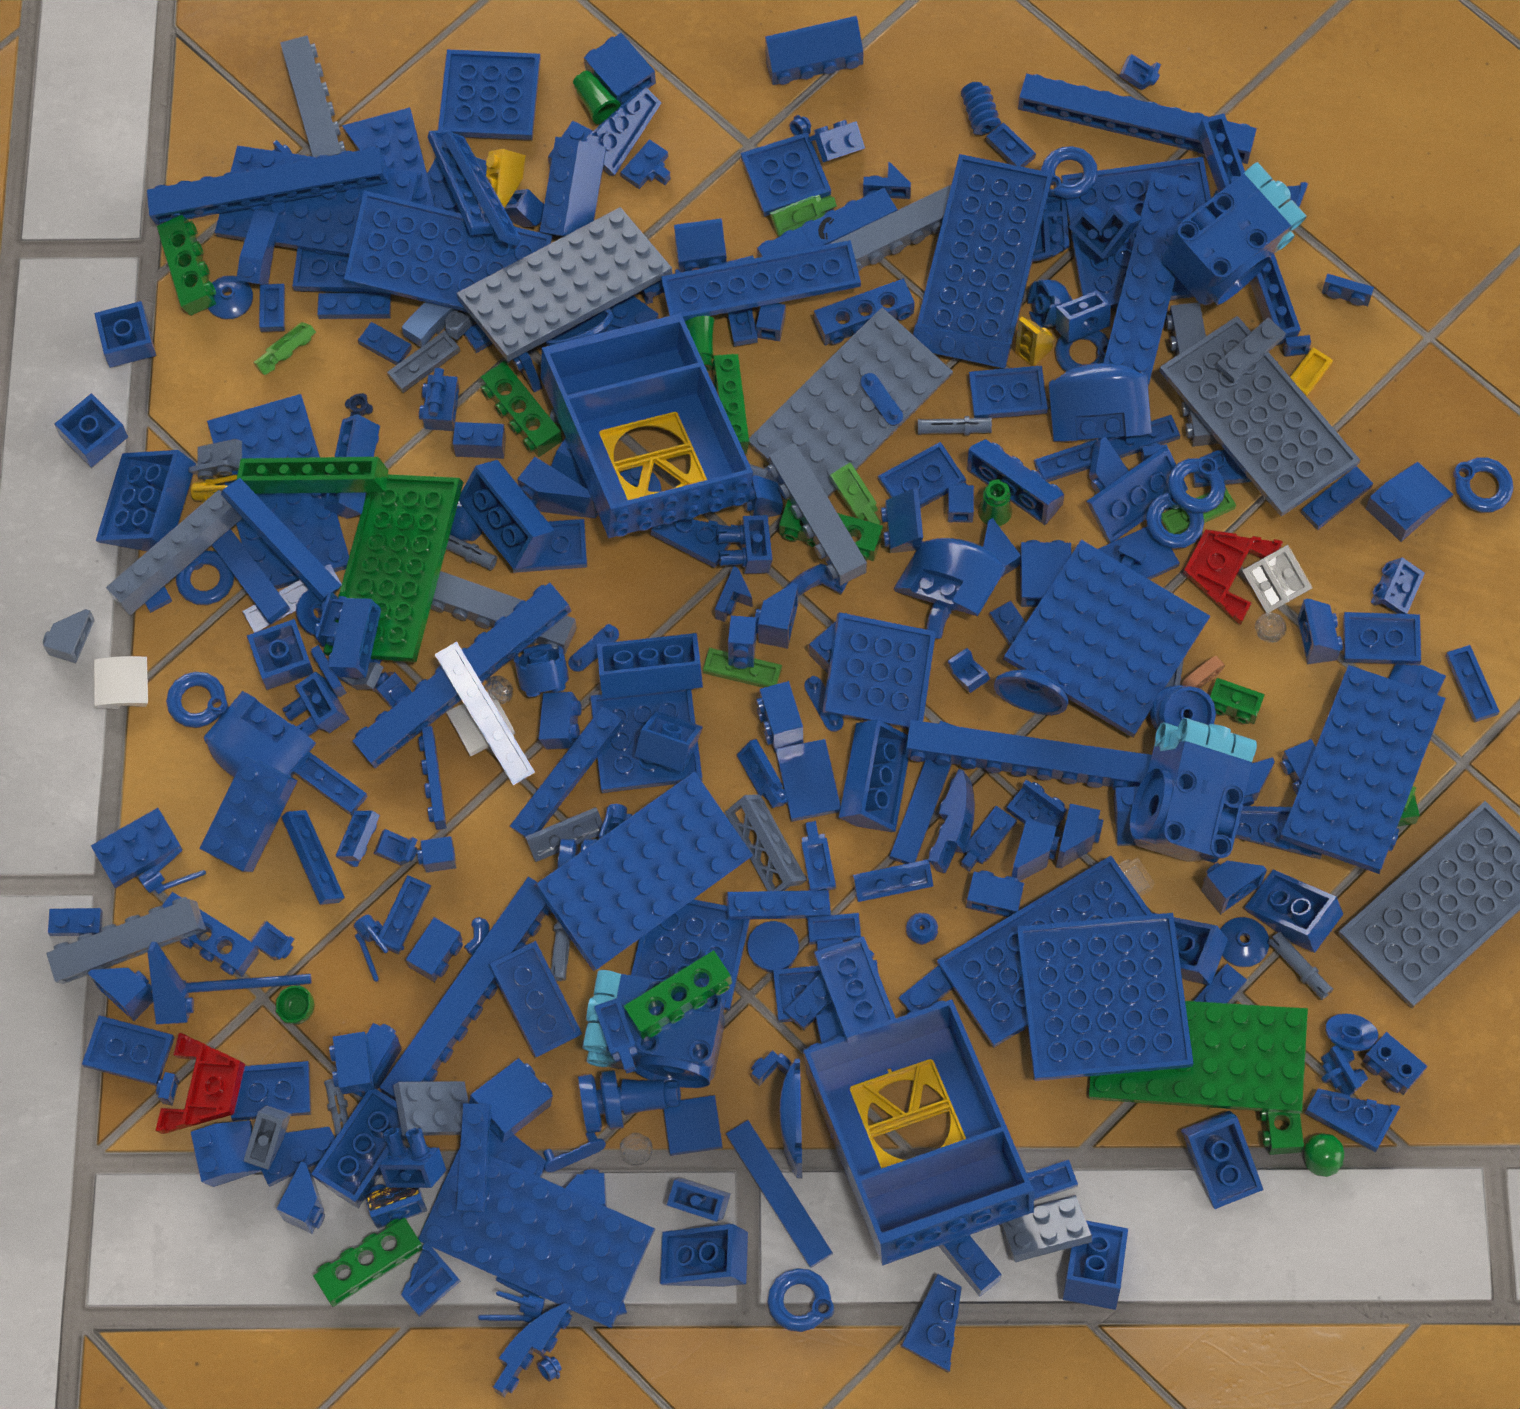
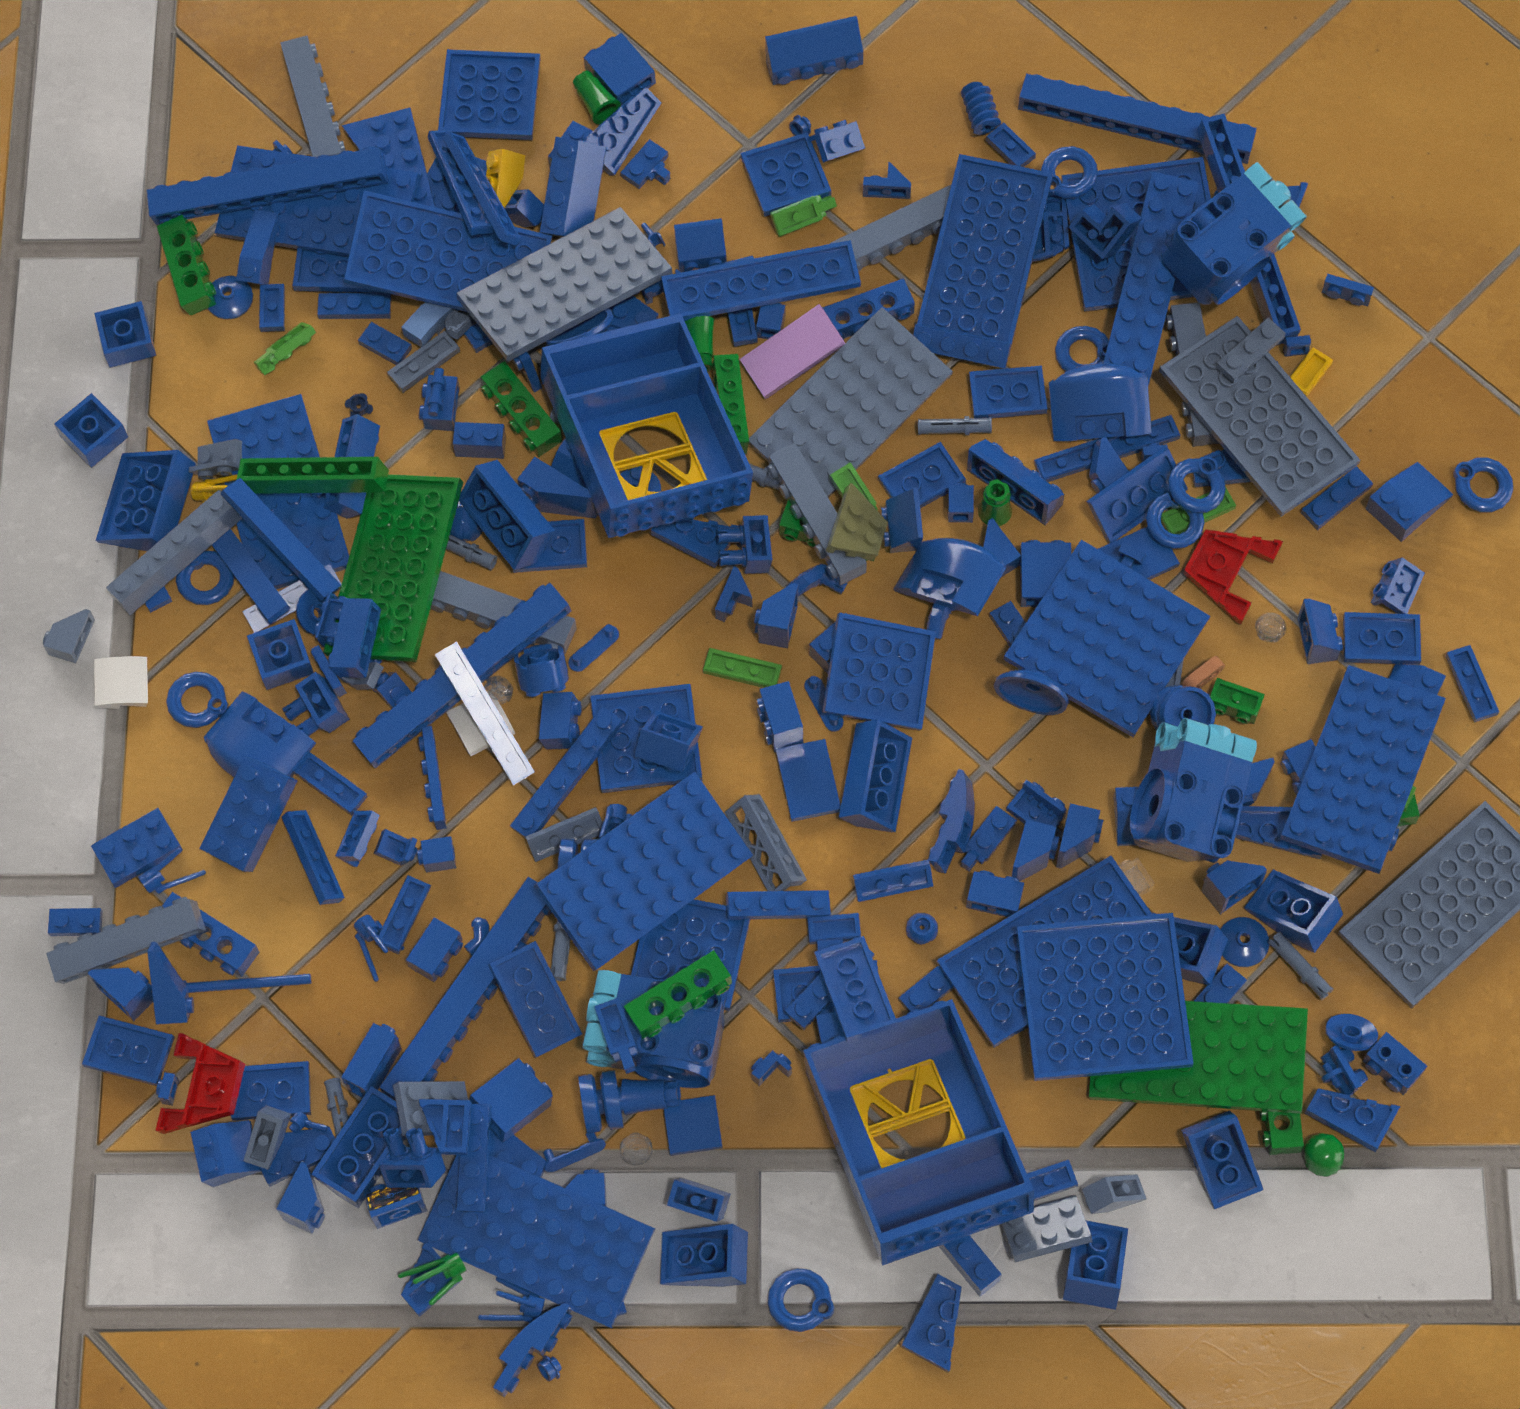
blue bracket [251,921,294,961] -> none
green hair [276,985,315,1025] -> none
green brick [313,1217,423,1307] -> none
blue brick [329,1032,374,1095] -> none
blue brick [597,633,703,699] -> none
blue tile [726,1120,833,1268] -> none
blue brick [728,615,756,669] -> none
blue hinge [737,739,789,808] -> none
blue slope [744,475,783,517] -> none
blue tile [747,921,799,973] -> none
blue brick [757,188,898,258] -> none
blue slope [780,1059,802,1178] -> none
blue hinge [801,821,836,891] -> none
blue piece [861,373,903,425] -> none
blue tile [890,721,958,864] -> none
blue brick [905,720,1152,790] -> none
blue bracket [948,648,990,693] -> none
yellow slope [1015,316,1054,366] -> none
blue cylinder [1028,279,1072,328] -> none
blue brick [1056,290,1111,343] -> none
blue bracket [1119,54,1161,90] -> none
white slope [1242,545,1313,614] -> none
none -> blue hand [289,1112,328,1133]
none -> green plant [398,1252,467,1305]
none -> blue wing [419,1099,472,1155]
none -> blue hand [641,223,666,248]
none -> lavender tile [740,304,846,399]
none -> olive wing [826,483,888,560]
none -> sand blue slope [1082,1174,1147,1214]

